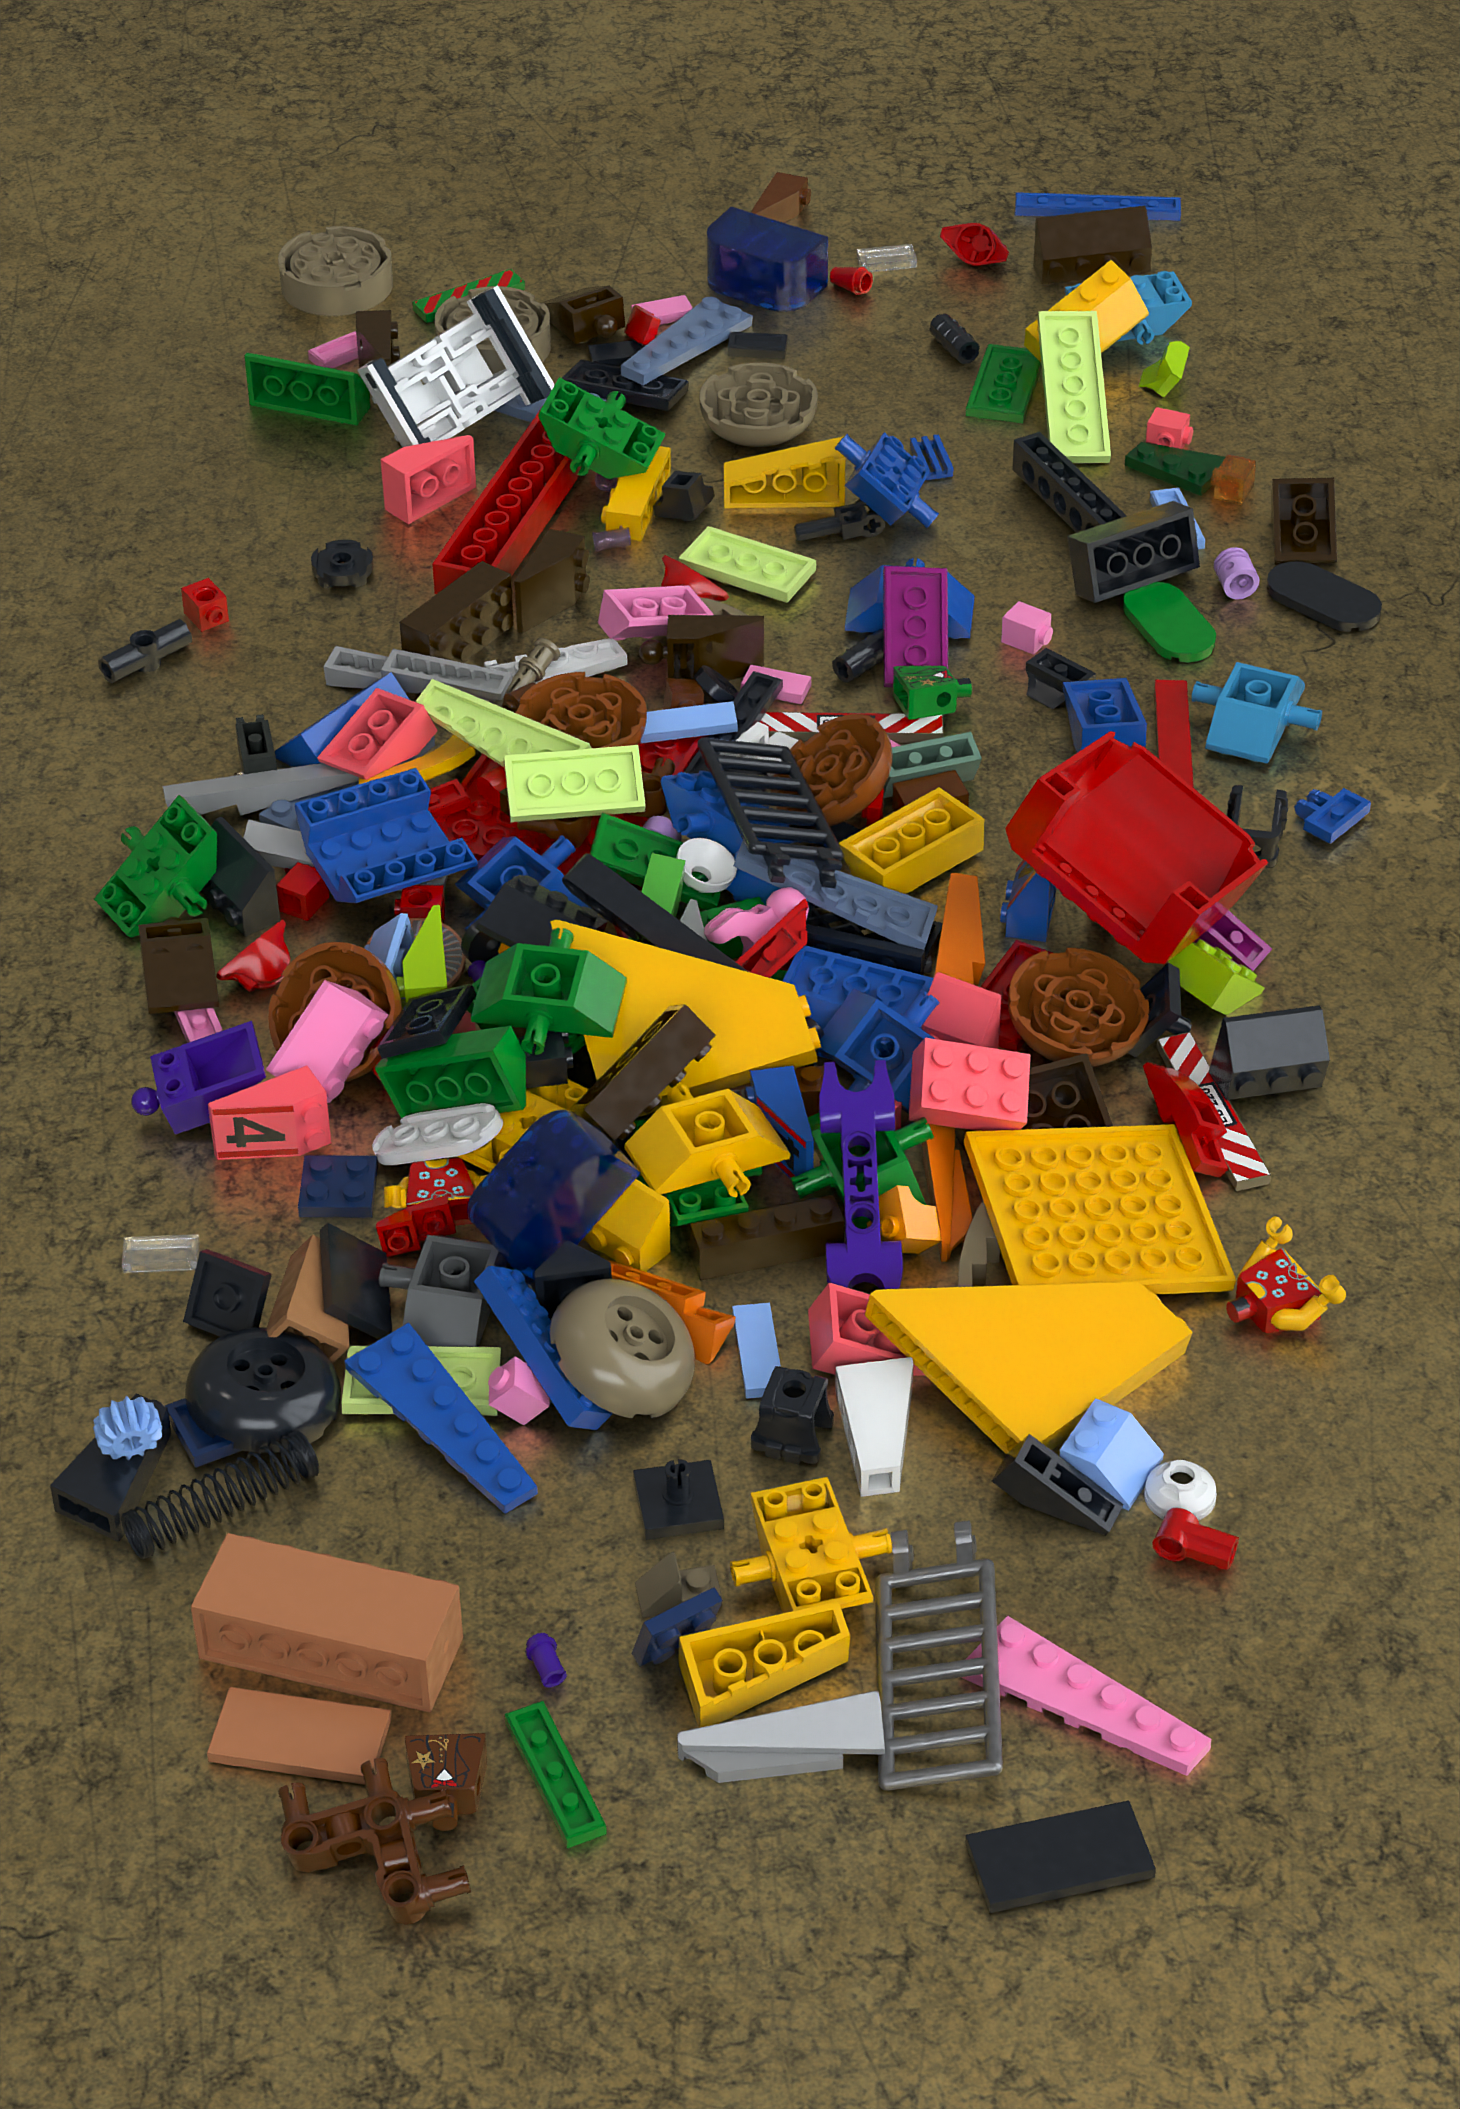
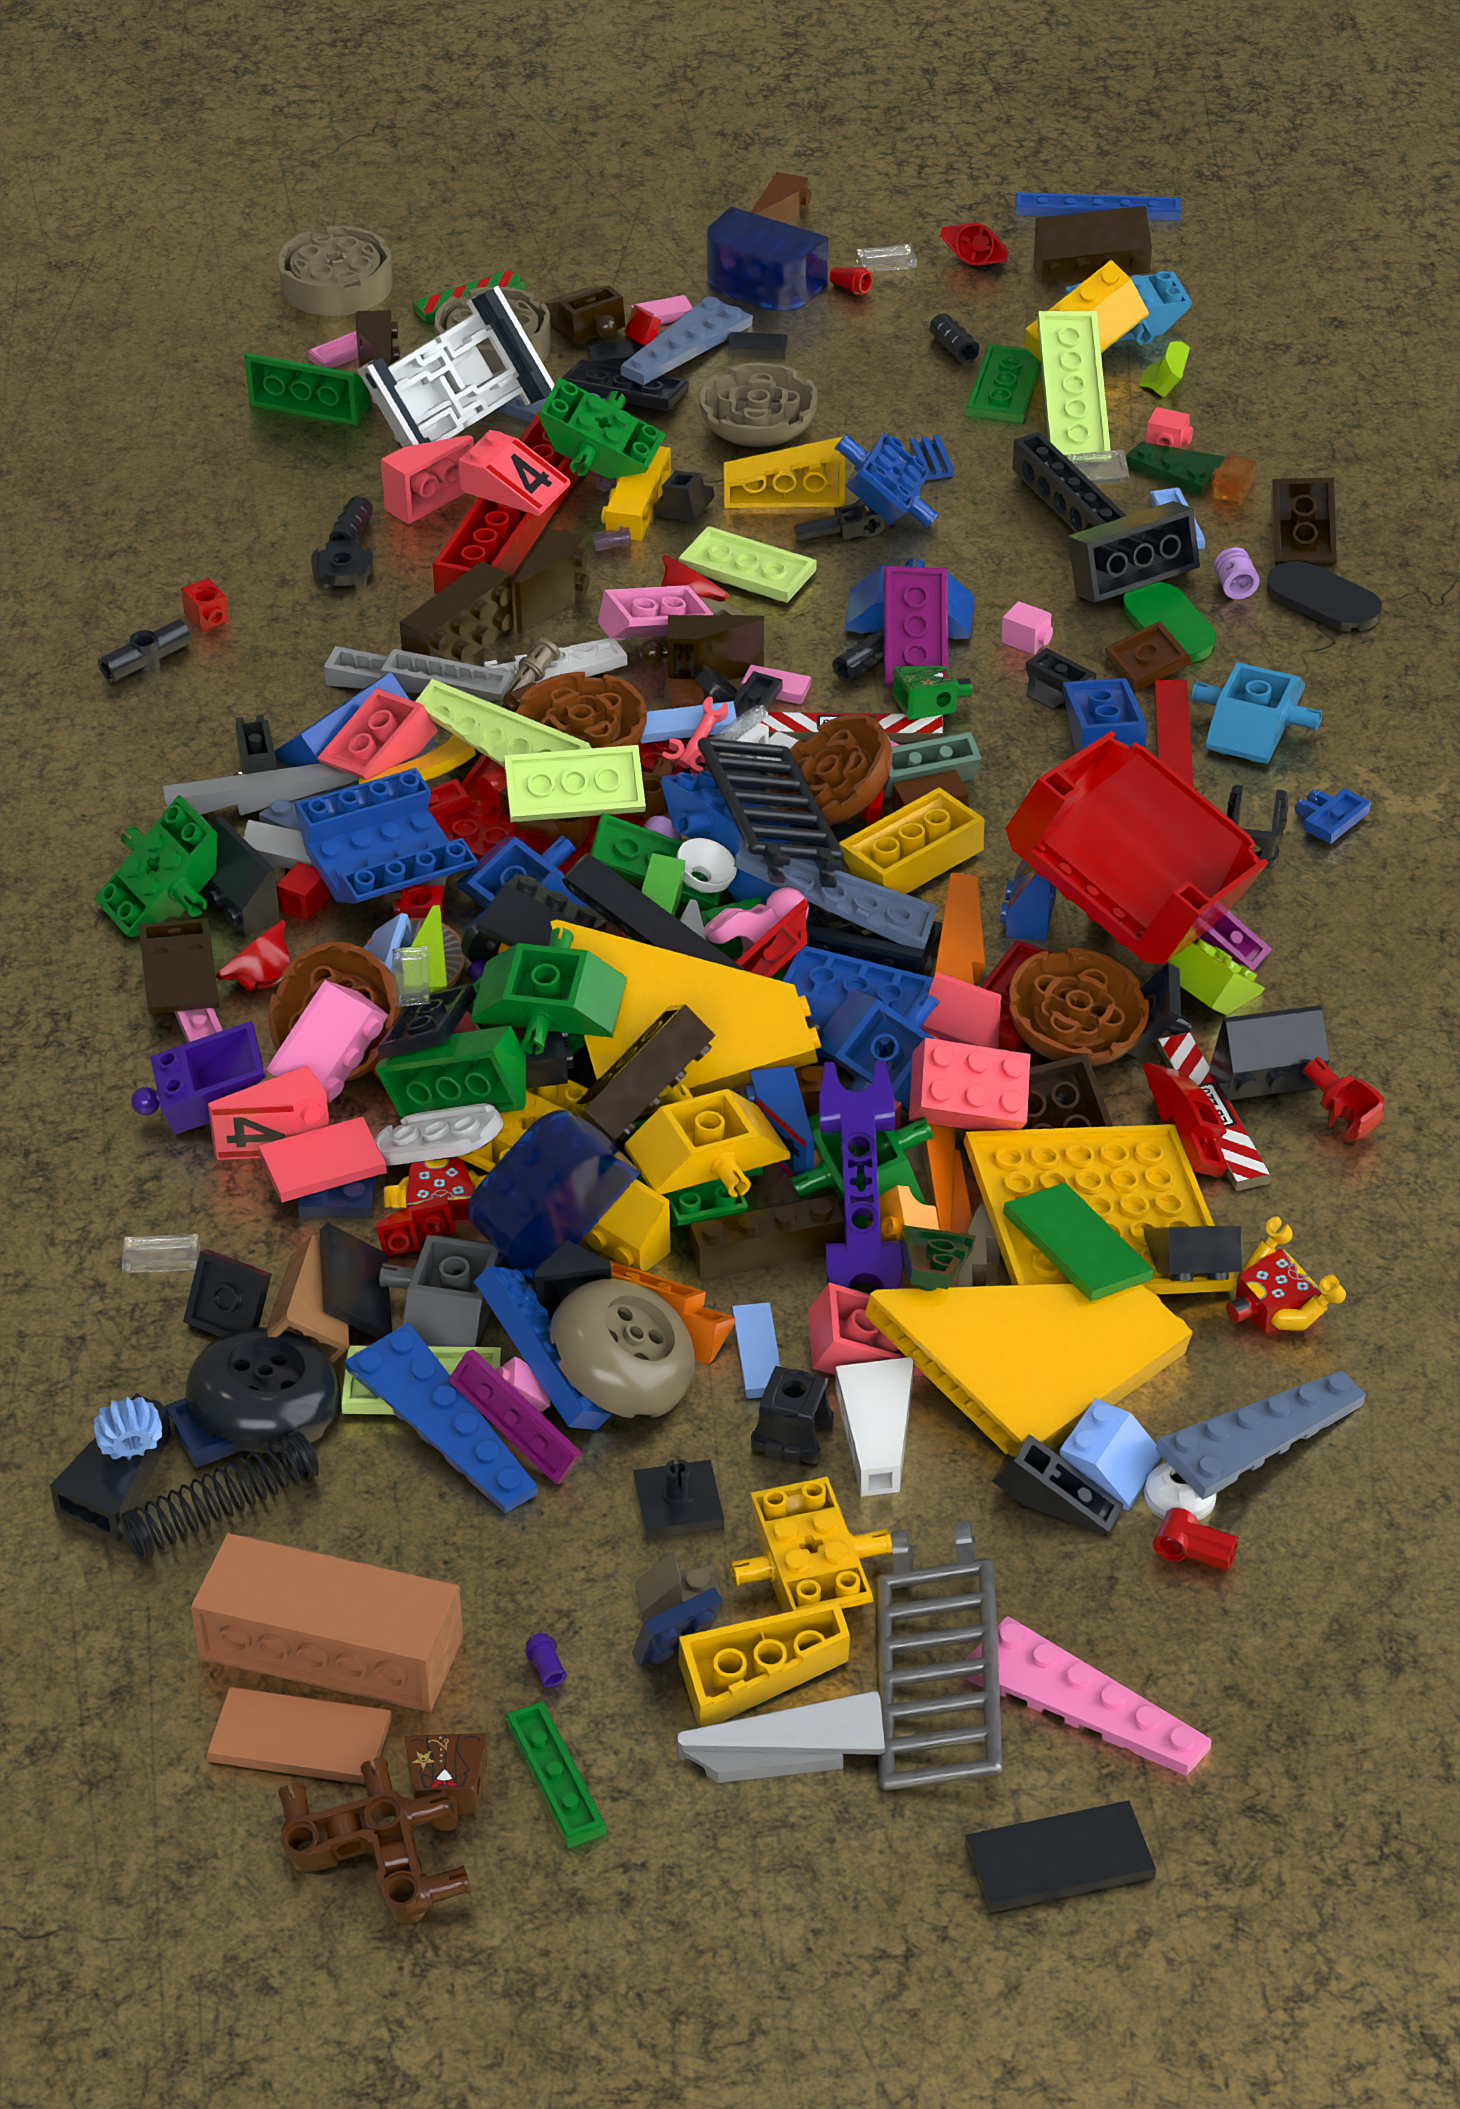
none -> coral tile [259,1116,387,1203]
none -> black axle [329,496,373,542]
none -> clear tile [392,946,430,1007]
none -> magenta tile [448,1349,582,1484]
none -> coral slope [458,430,570,516]
none -> coral bar [662,696,728,774]
none -> clear tile [711,705,769,754]
none -> dark green wing [899,1225,976,1291]
none -> green tile [1003,1182,1154,1302]
none -> clear tile [1065,450,1129,484]
none -> reddish brown tile [1104,621,1192,692]
none -> black slope [1144,1226,1242,1281]
none -> sand blue wing [1156,1370,1366,1500]
none -> red piece [1302,1056,1384,1143]

